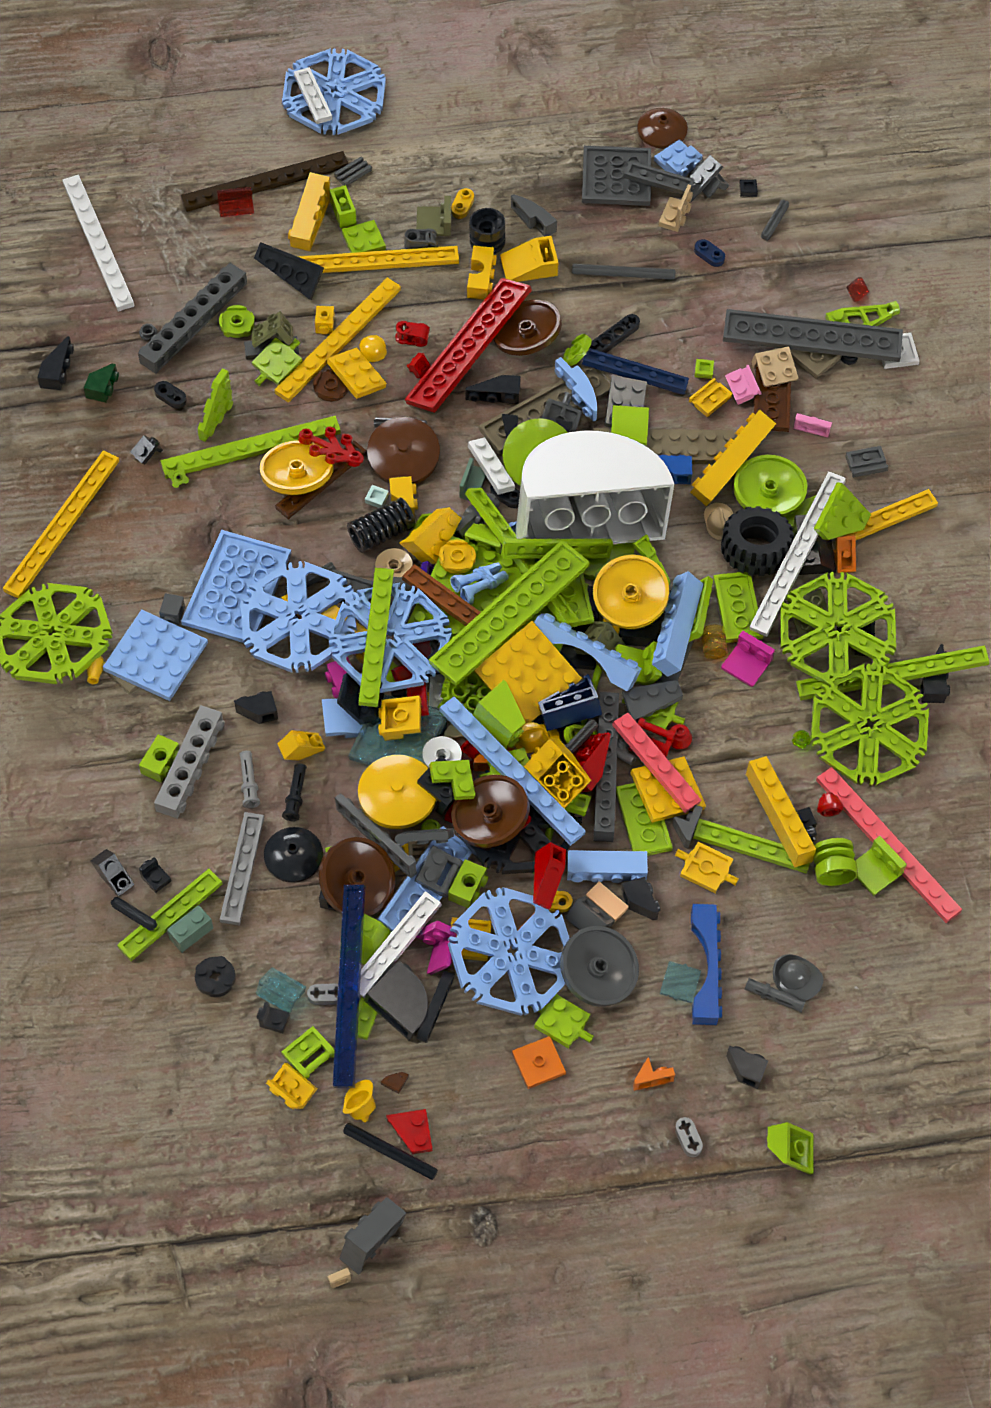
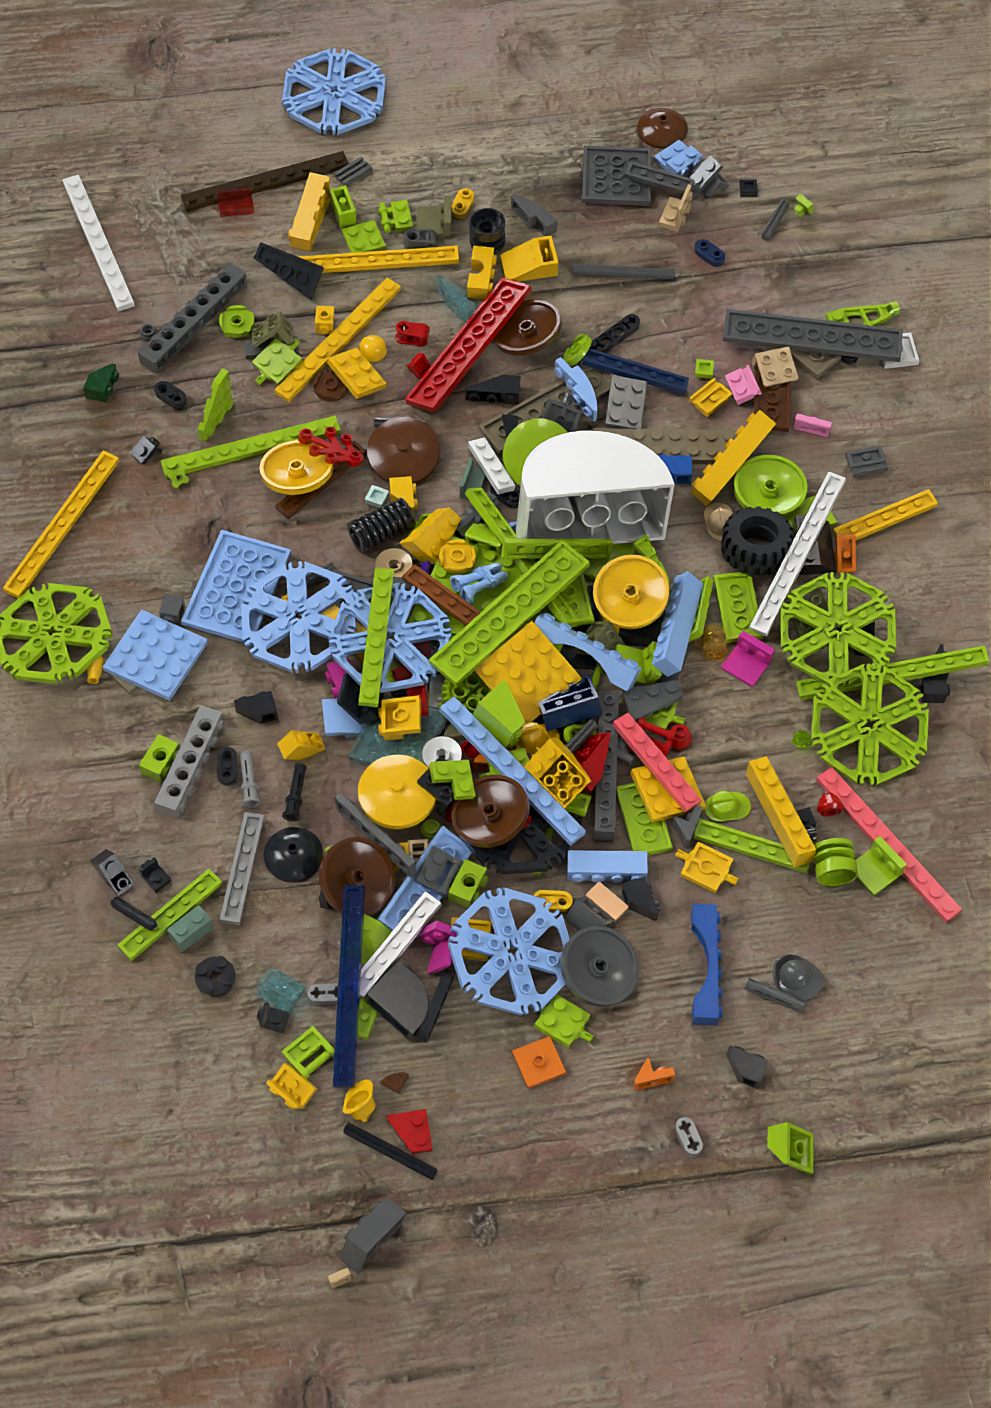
black slope [37,336,74,390] -> none
white plate [294,67,332,124] -> none
dark grey plate [395,828,454,846] -> none
red slope [533,842,566,910] -> none
lime slope [611,405,649,445] -> none
clear light blue piece [660,961,701,1003] -> none
lime plate [814,483,871,540] -> none
clear red plate [846,277,869,302] -> none
none -> black plate [217,747,238,785]
none -> lime plate [378,199,413,233]
none -> clear light blue slope [437,275,477,323]
none -> lime piece [705,791,751,822]
none -> lime tile [794,194,815,217]

